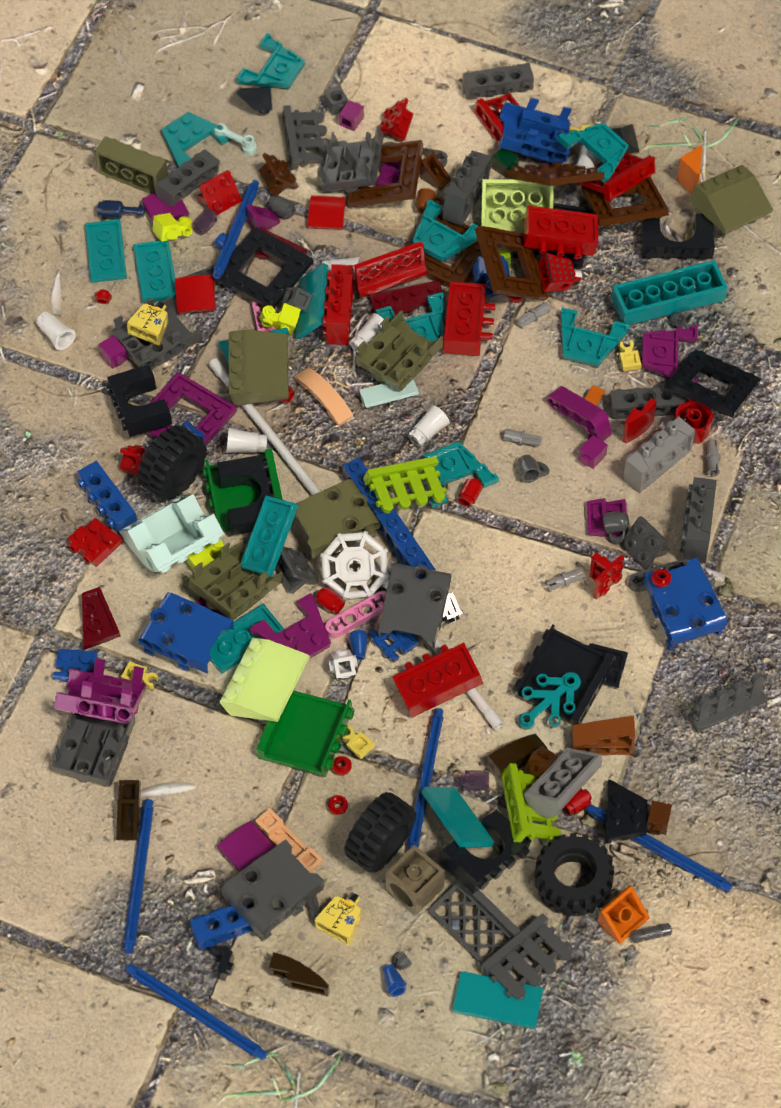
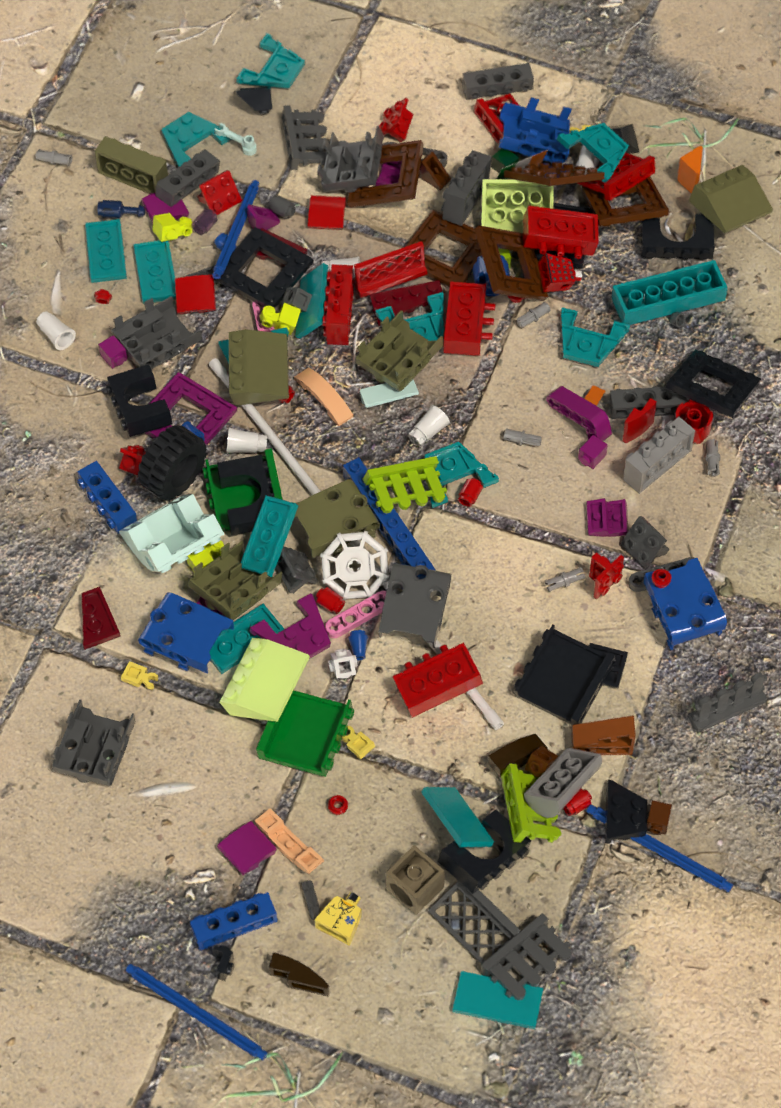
blue plate [53,649,98,682] -> none
magenta piece [54,658,146,723] -> none
red plate [68,518,123,567] -> none
dark brown slope [116,780,141,841] -> none
blue piece [123,799,154,954] -> none
light yellow torso [127,301,168,346] -> none
dark grey piece [222,839,324,941] -> none
reddish brown bracket [258,153,299,196] -> none
dark grey brick [324,85,348,116] -> none
red plate [332,756,352,776] -> none
magenta brick [339,100,364,131] -> none
black tyre [344,792,417,873] -> none
white plant [349,313,384,353] -> none
blue plate [369,630,420,662] -> none
blue cone [382,964,407,997] -> none
dark grey hinge [394,951,412,970] -> none
blue piece [407,708,444,851] -> none
teal wing [413,199,478,262] -> none
dark orange piece [416,188,445,214] -> none
bracket [434,593,464,623] -> none
clear purple brick [461,770,489,791] -> none
dark grey piece [518,455,550,482] -> none
teal plant [519,672,581,730] -> none
black tyre [534,833,614,916] -> none
orange slope [598,885,650,944] -> none
dark grey piece [604,512,629,544] -> none
light yellow plate [619,340,641,372] -> none
dark grey axle [631,923,672,943] -> none
magenta wing [641,325,698,383] -> none
dark grey piece [680,477,717,564] -> none
none -> light grey pin [36,149,72,166]
none -> sticker [497,150,548,180]

